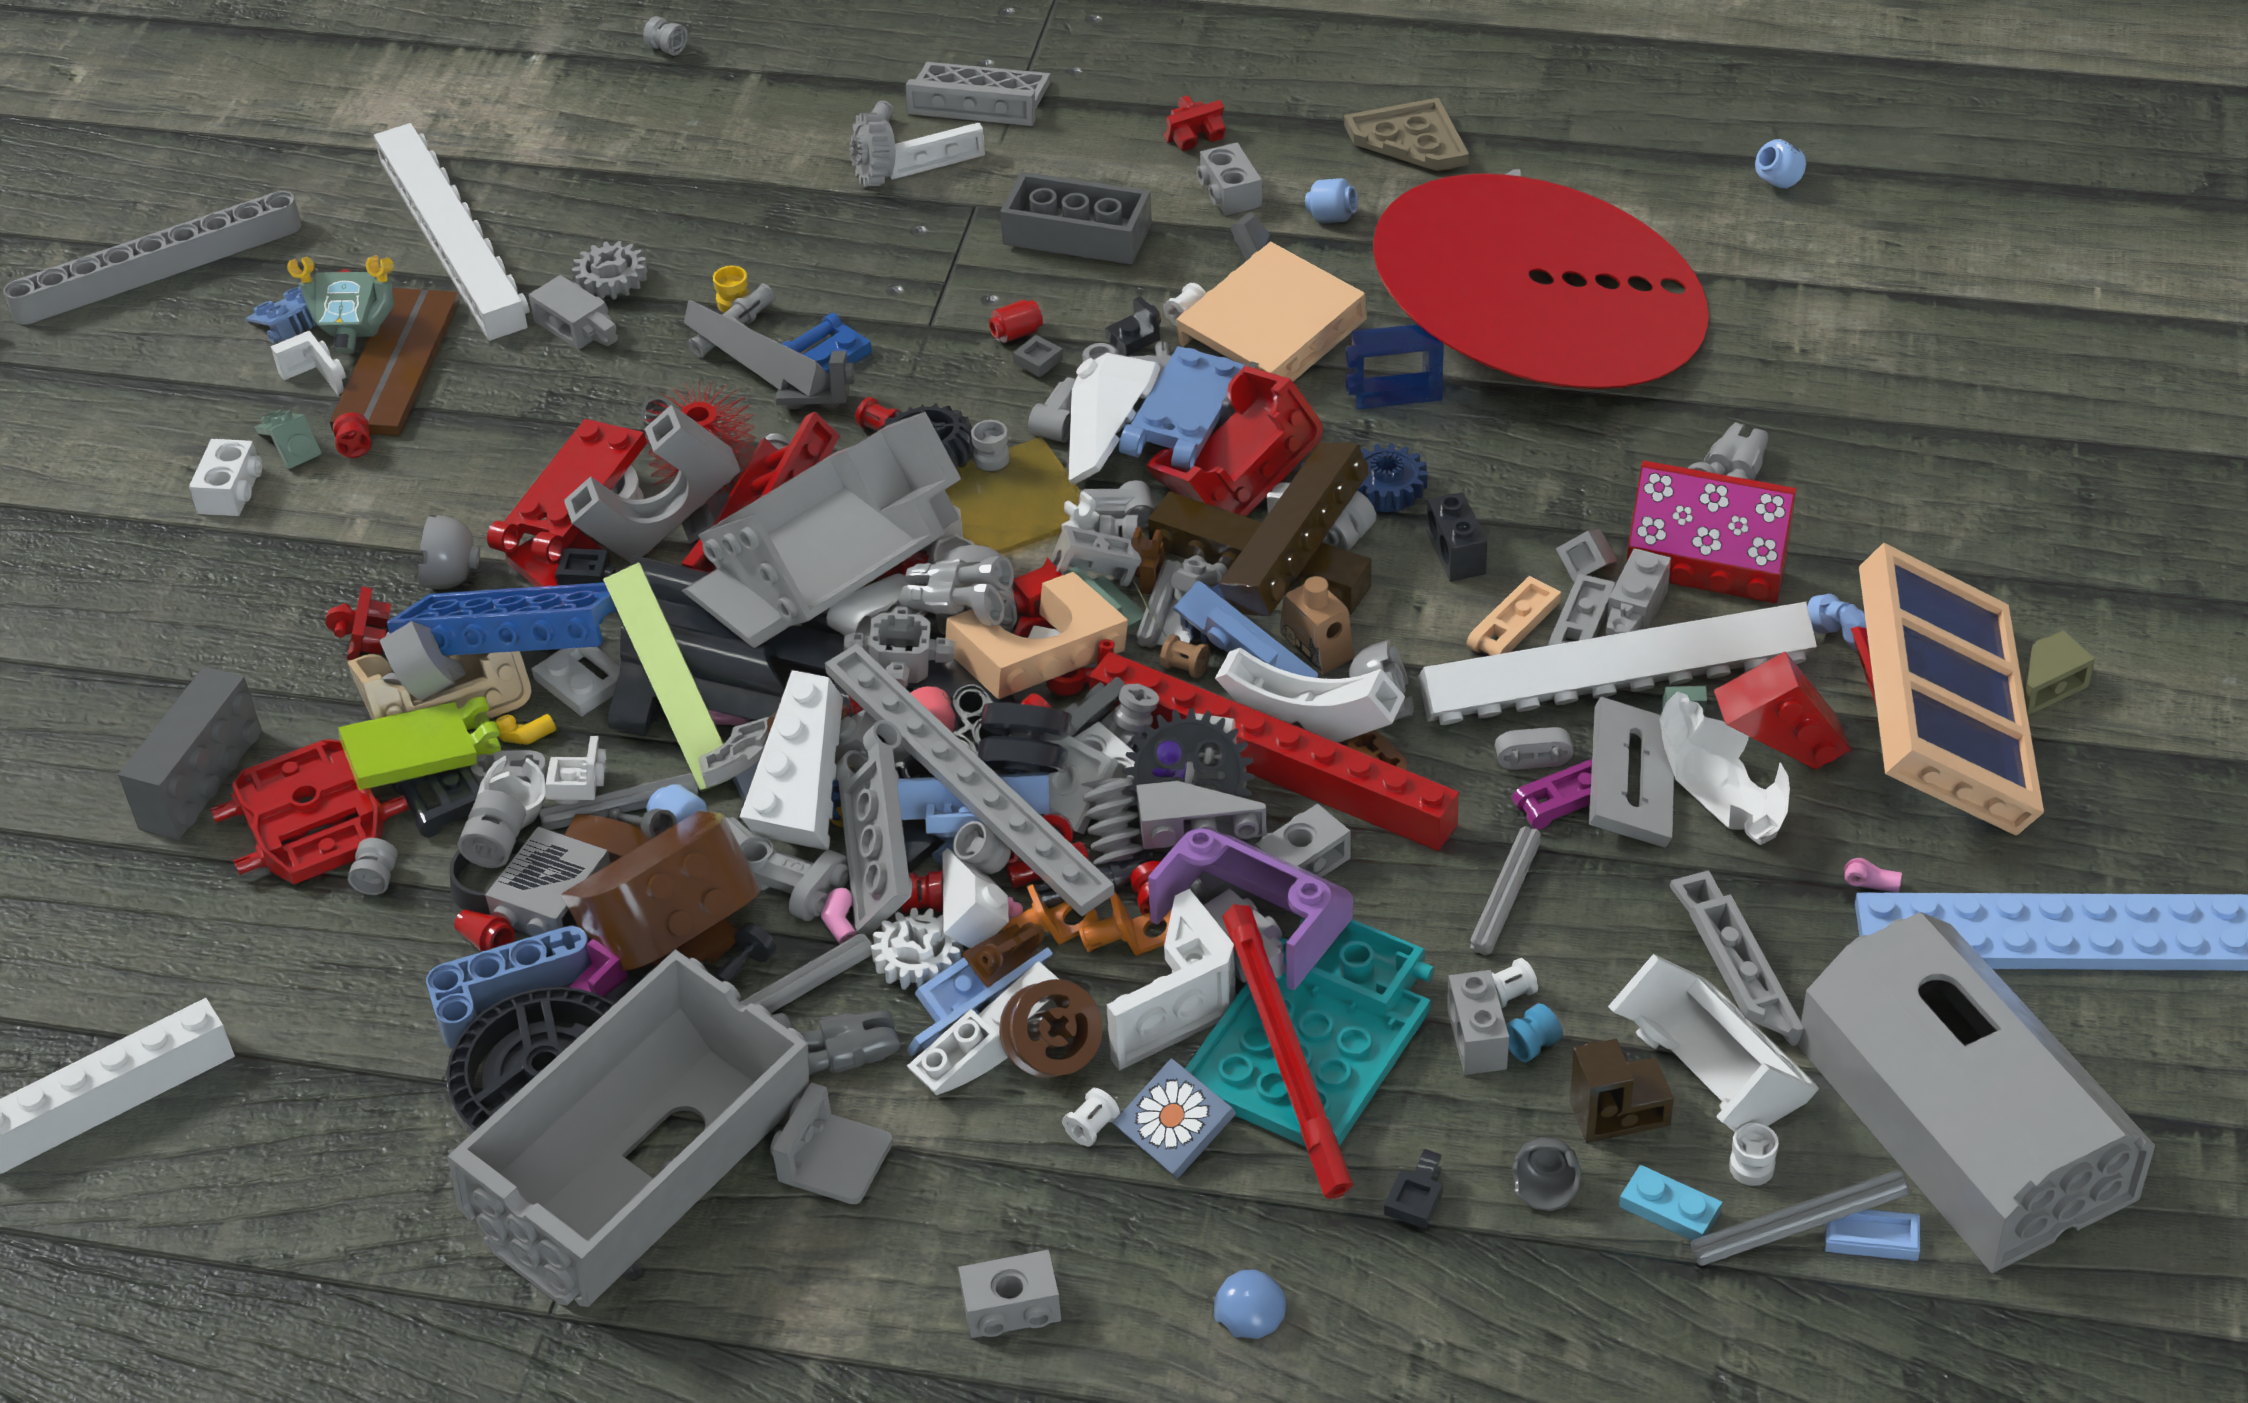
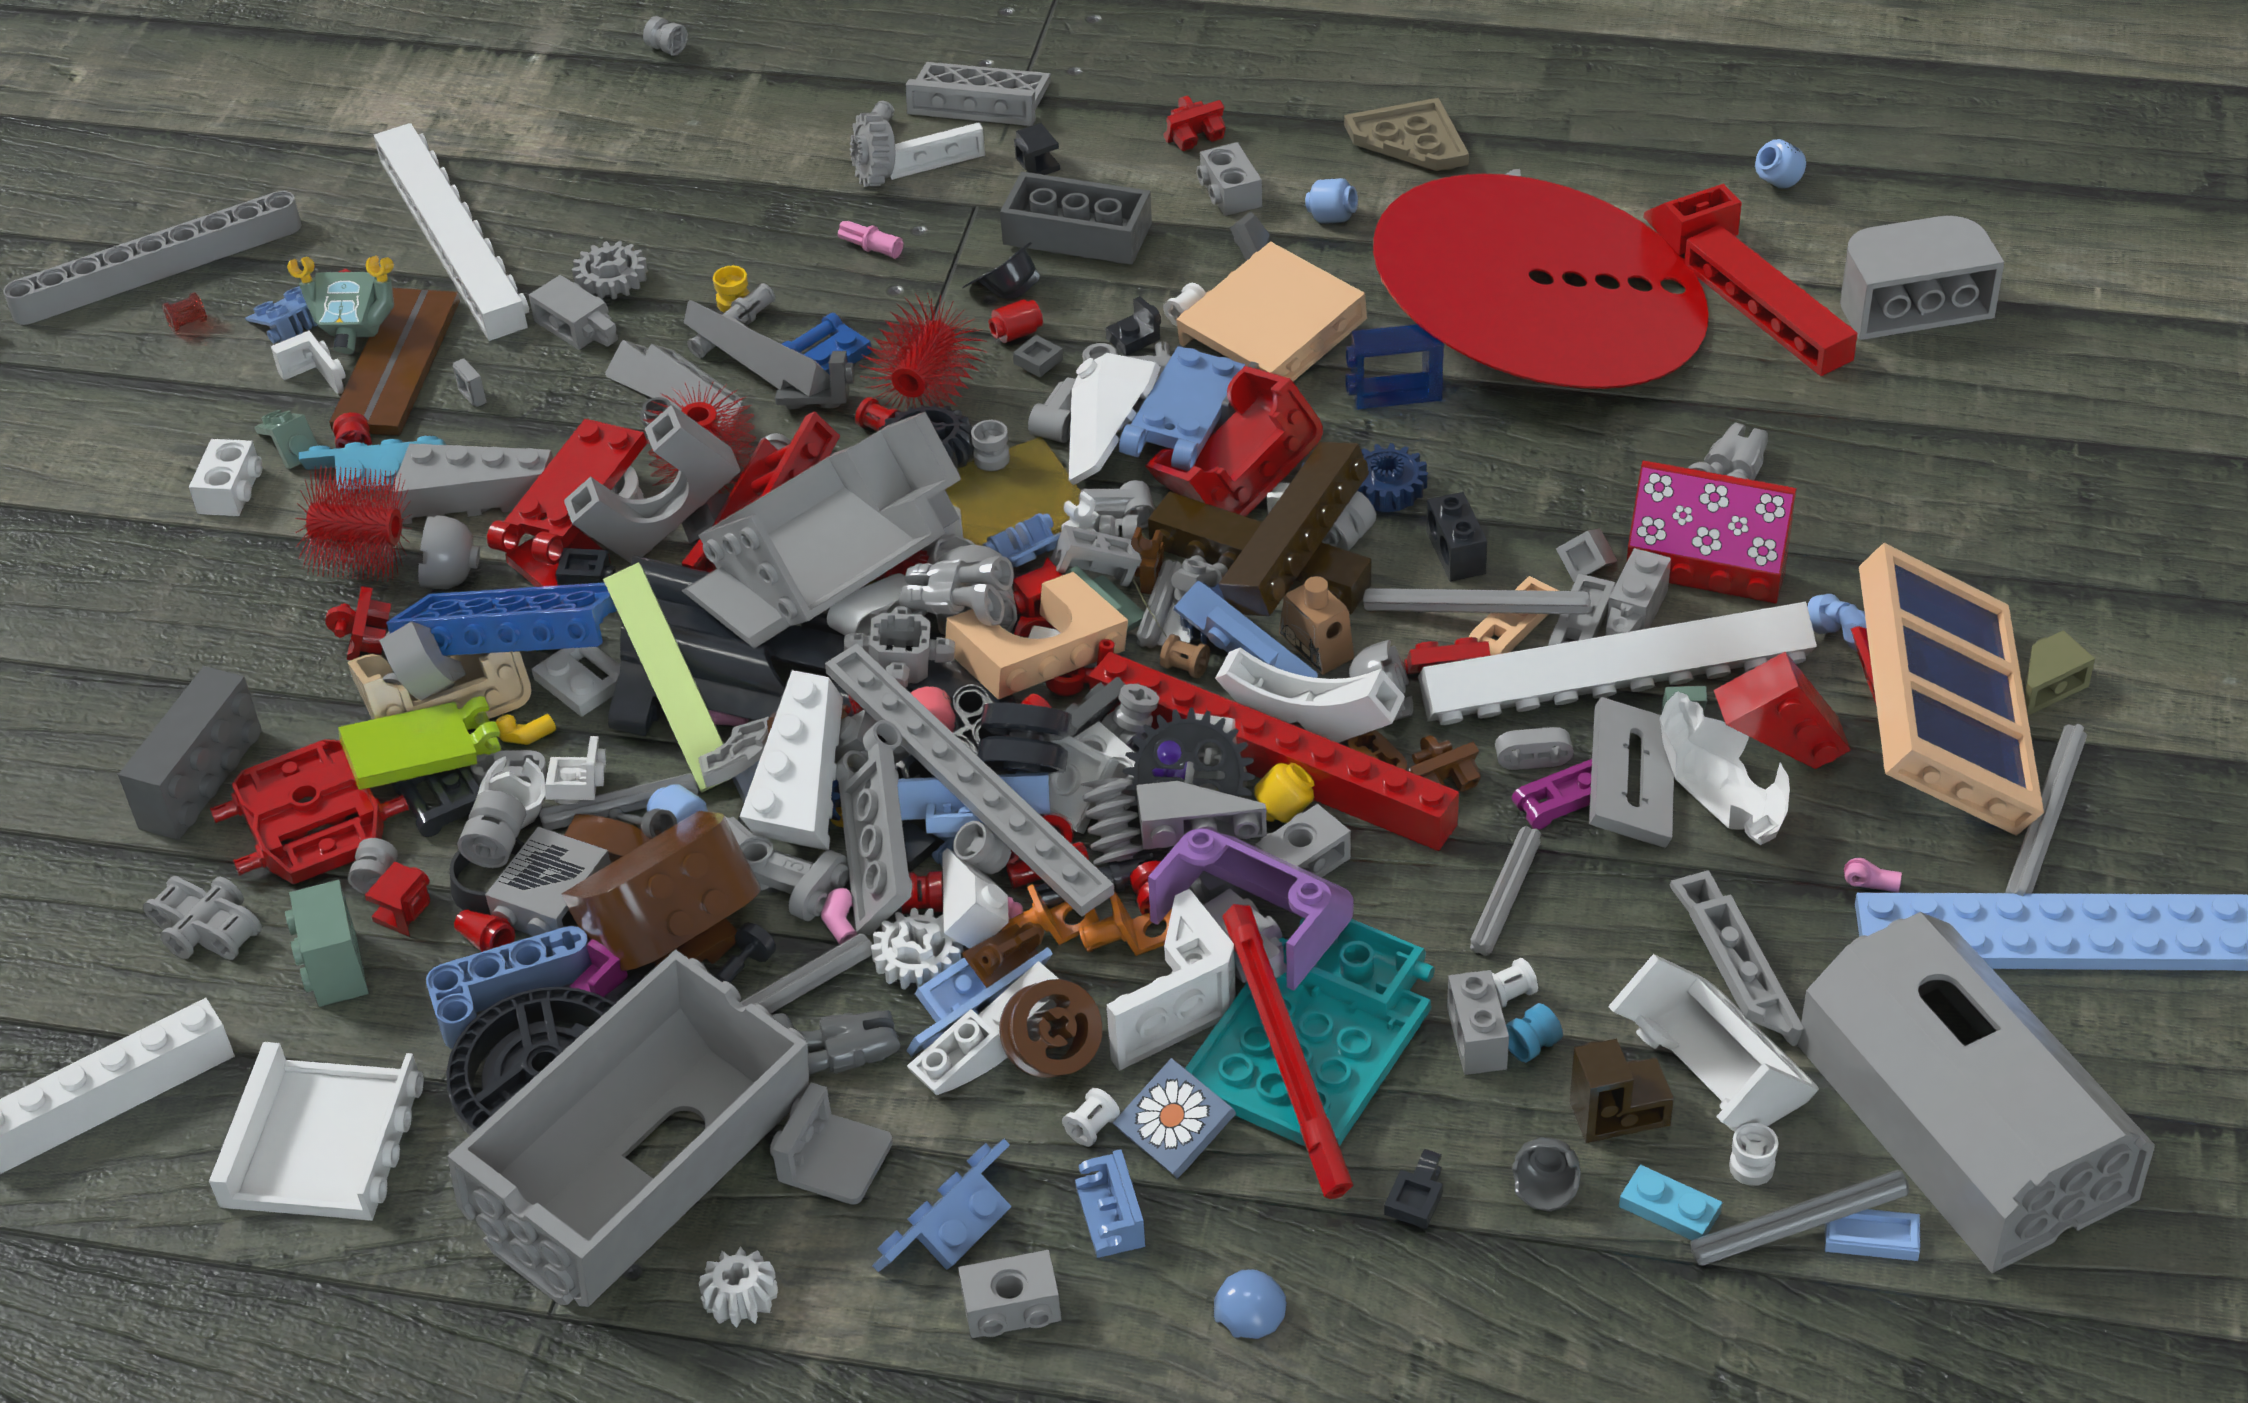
none -> light grey axle [143,876,262,960]
none -> clear red bush [162,292,207,333]
none -> white panel [209,1042,424,1221]
none -> sand green brick [285,880,369,1007]
none -> red piece [295,465,412,582]
none -> medium azure bracket [299,436,446,494]
none -> red window [365,861,430,937]
none -> light grey wedge [391,444,553,524]
none -> light grey tile [453,358,487,407]
none -> light grey wedge [605,340,743,430]
none -> white gear [699,1246,778,1328]
none -> bright pink axle [837,221,903,259]
none -> red piece [859,293,987,411]
none -> medium blue bracket [872,1139,1012,1272]
none -> black piece [962,242,1040,299]
none -> medium blue hinge [982,513,1061,567]
none -> black window [1014,123,1060,175]
none -> medium blue hinge [1075,1149,1145,1258]
none -> yellow head [1254,762,1314,823]
none -> light grey axle [1363,588,1591,614]
none -> red plate [1404,637,1491,674]
none -> reddish brown hips [1409,735,1481,792]
none -> red slope [1643,183,1742,255]
none -> red brick [1685,224,1858,376]
none -> light grey brick [1840,216,2004,340]
none -> light grey axle [2005,723,2087,896]

